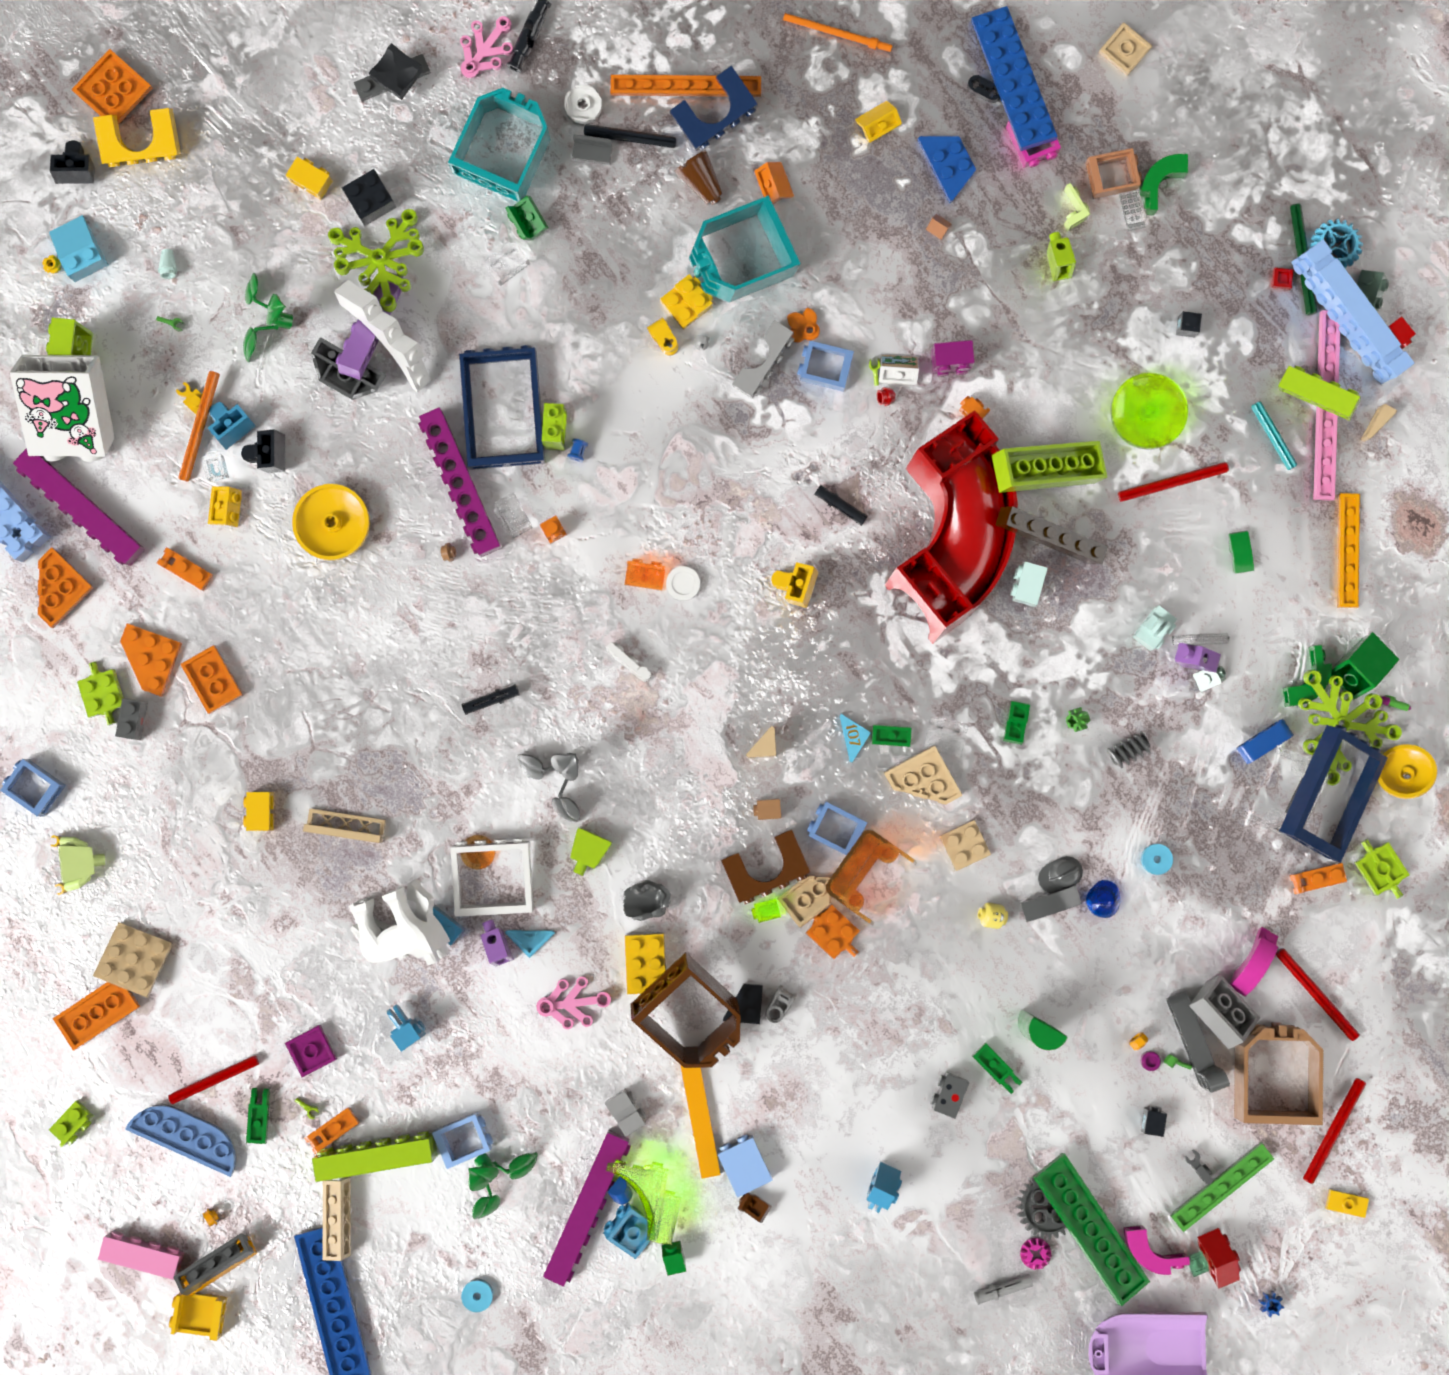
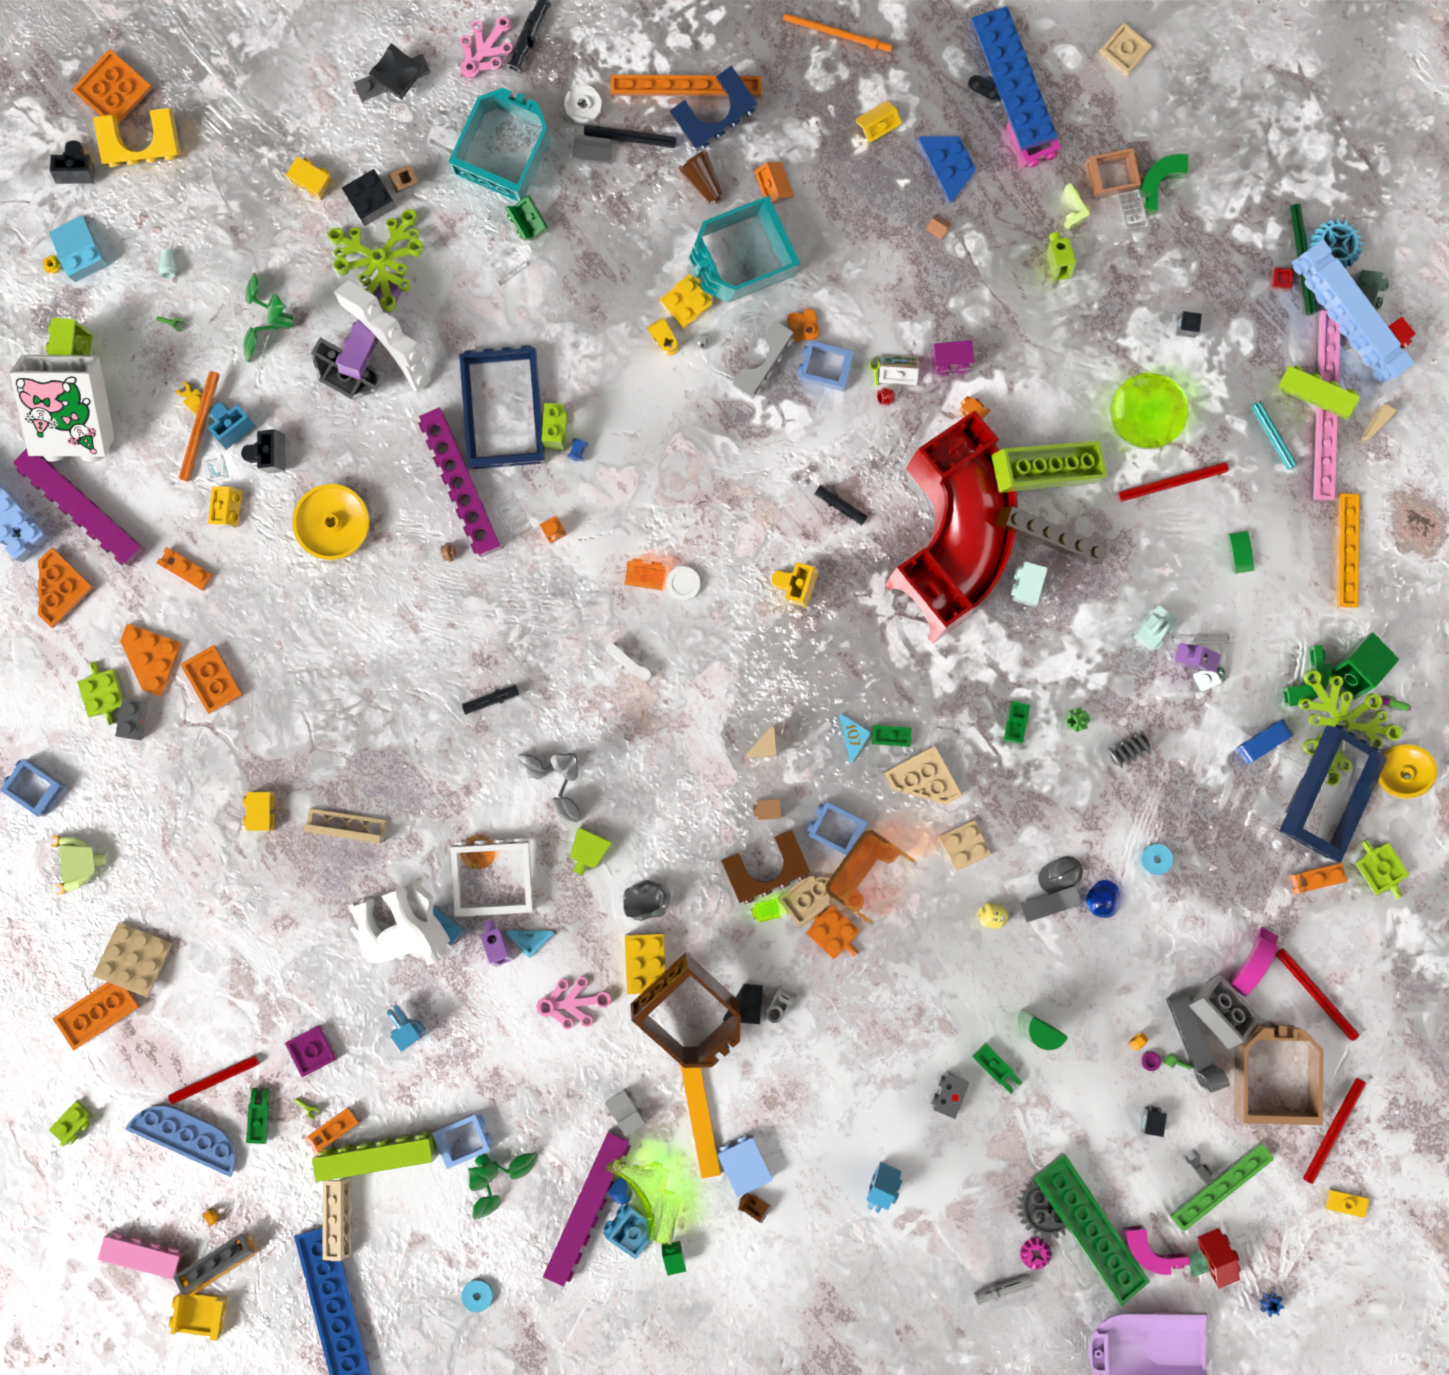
none -> medium nougat brick [389,165,418,193]

